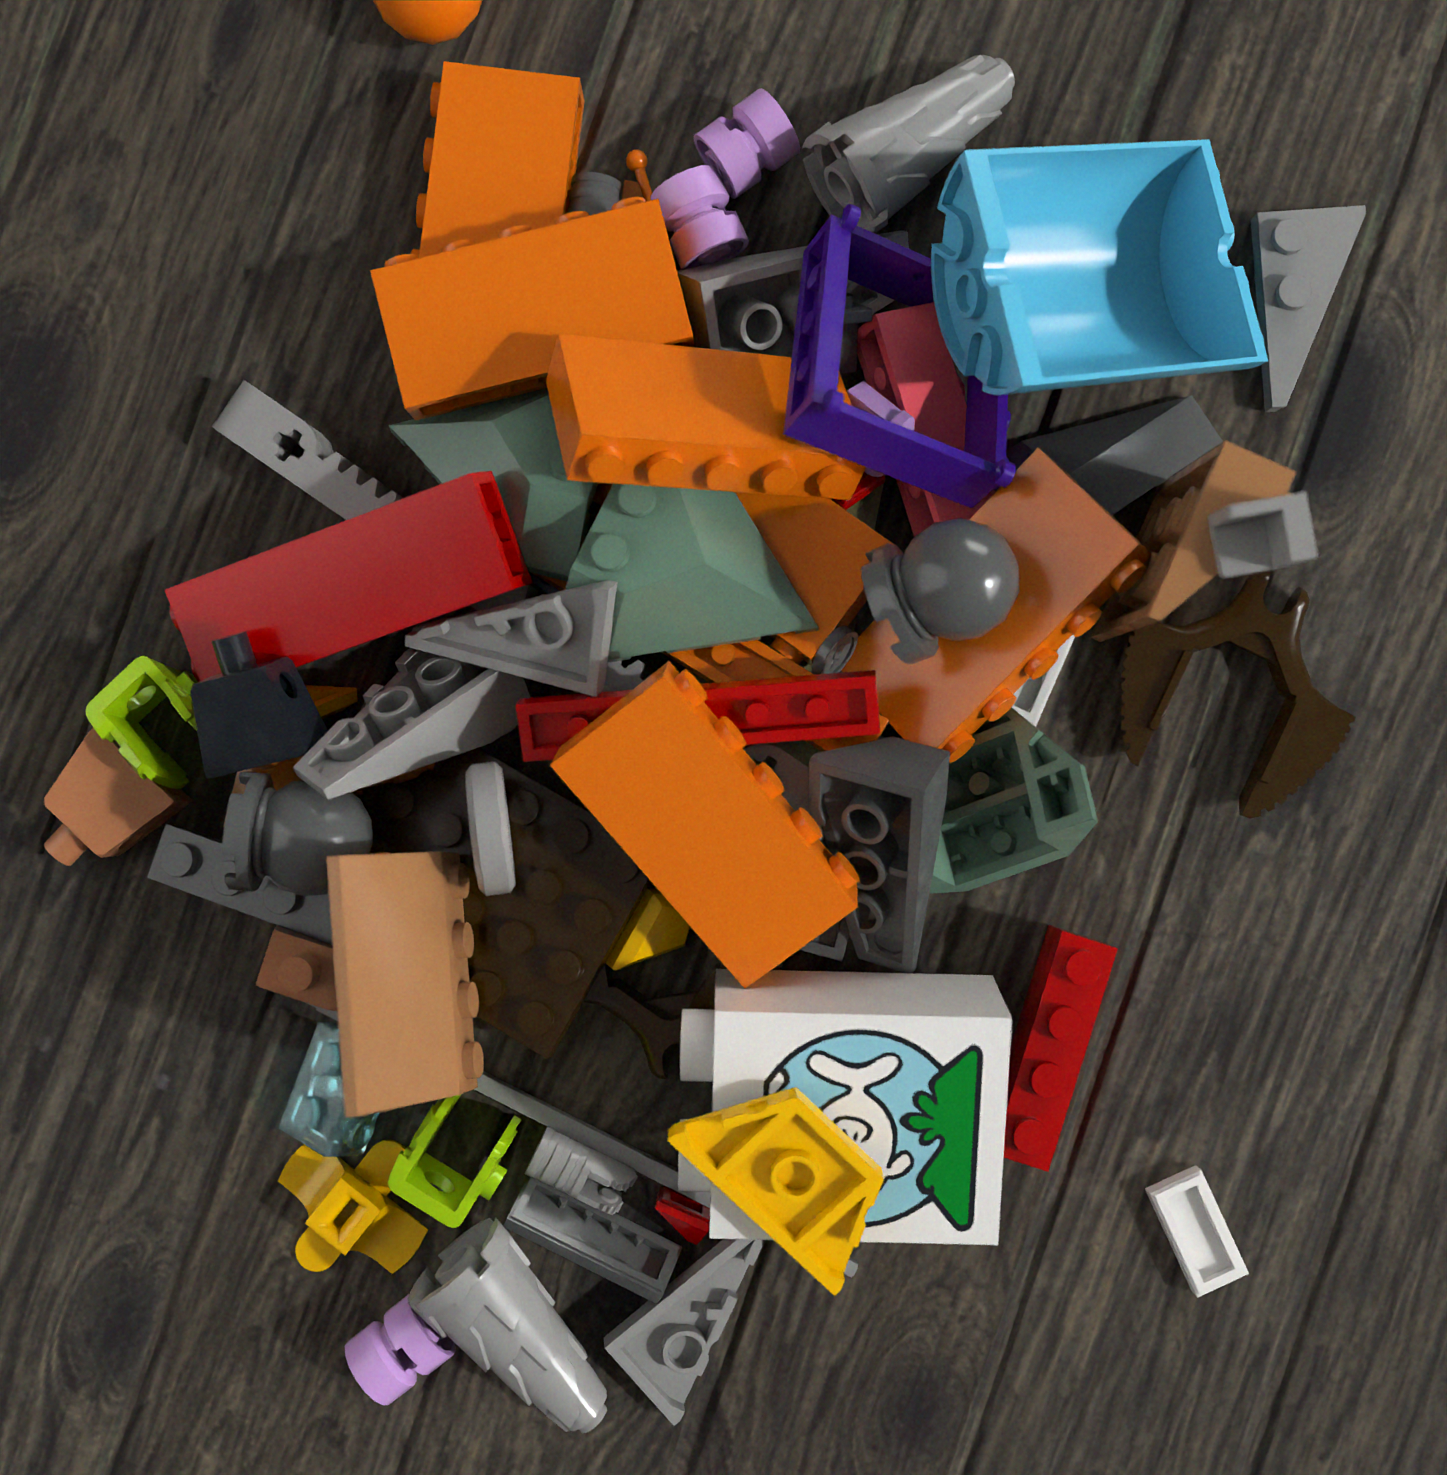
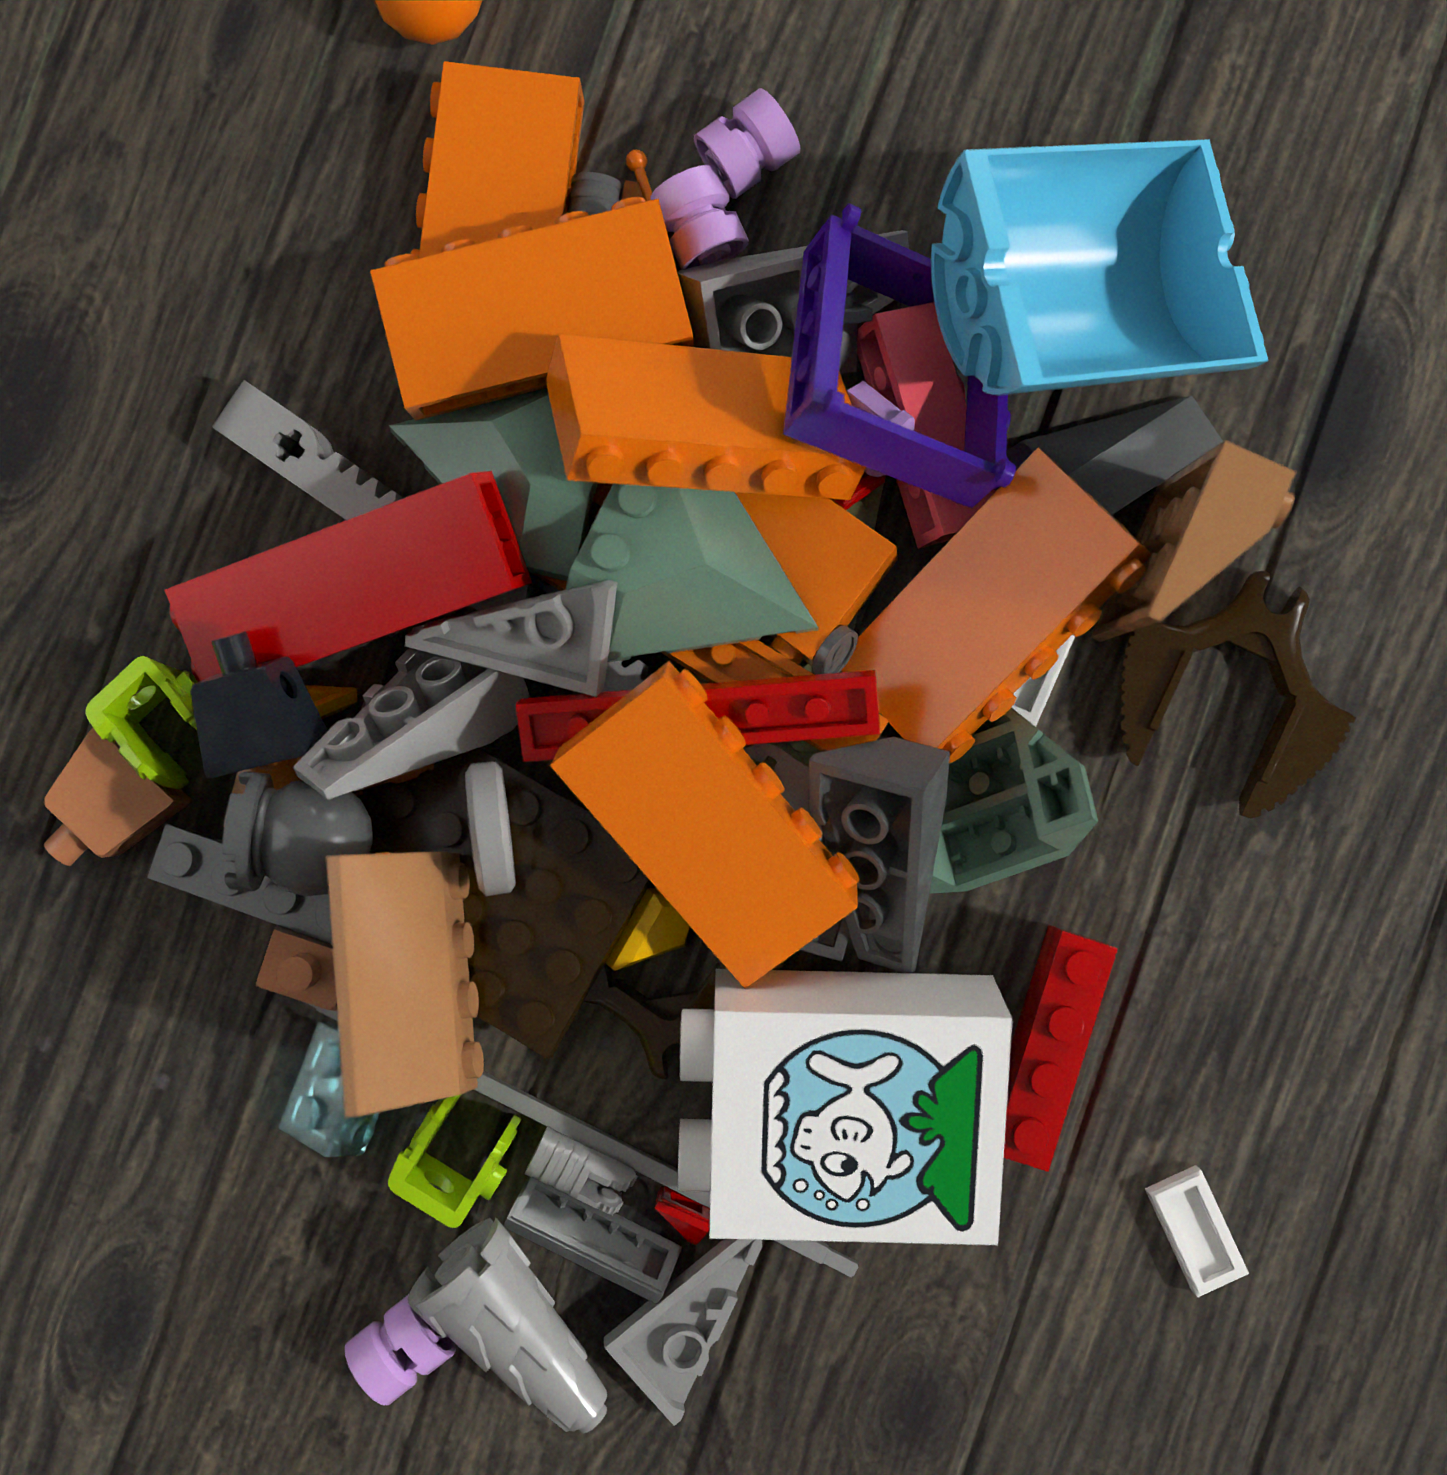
yellow piece [278,1136,428,1274] -> none
yellow wing [667,1087,884,1296] -> none
light grey cone [802,55,1015,233] -> none
dark grey tile [861,518,1019,664] -> none
light grey panel [1207,492,1318,578] -> none
light grey wing [1251,205,1366,412] -> none

